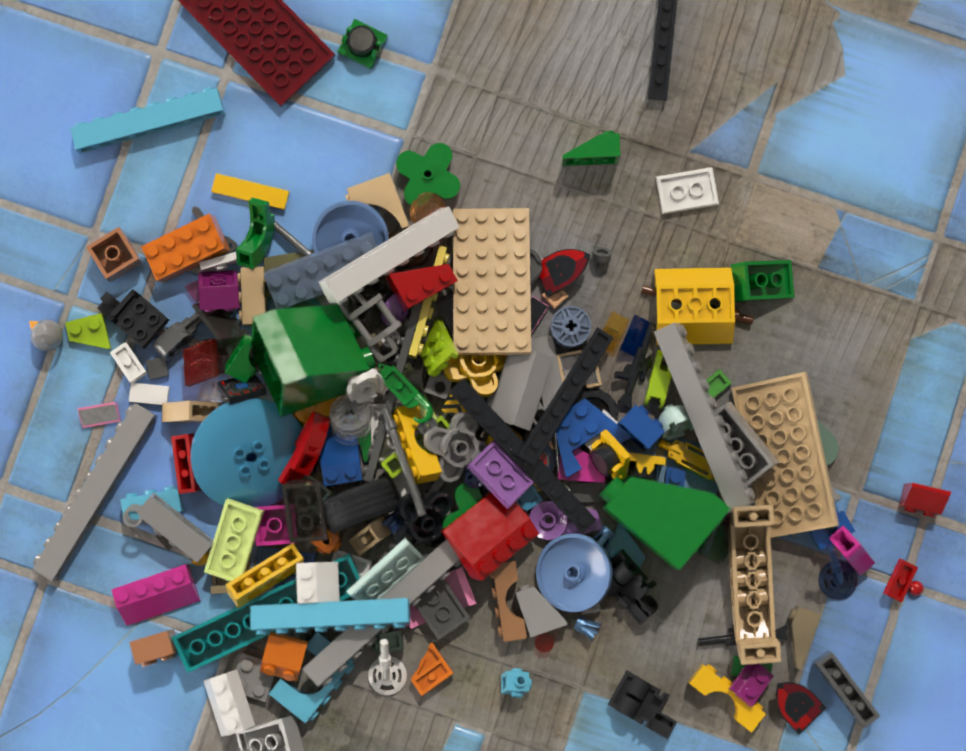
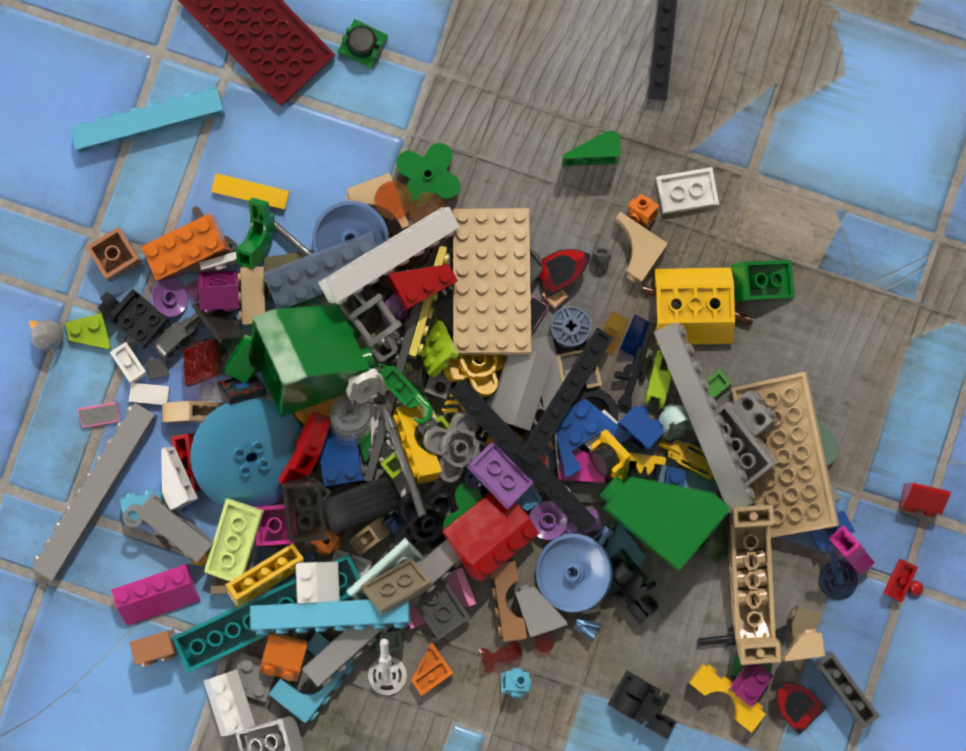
none -> medium lavender dish [151,279,188,317]
none -> white slope [161,447,198,510]
none -> dark tan tile [361,558,433,615]
none -> clear orange tile [374,181,413,220]
none -> clear red animal [479,640,522,673]
none -> tan arch [615,212,668,284]
none -> orange brick [628,193,659,228]
none -> light grey brick [731,391,778,436]
none -> tan slope [782,628,825,661]

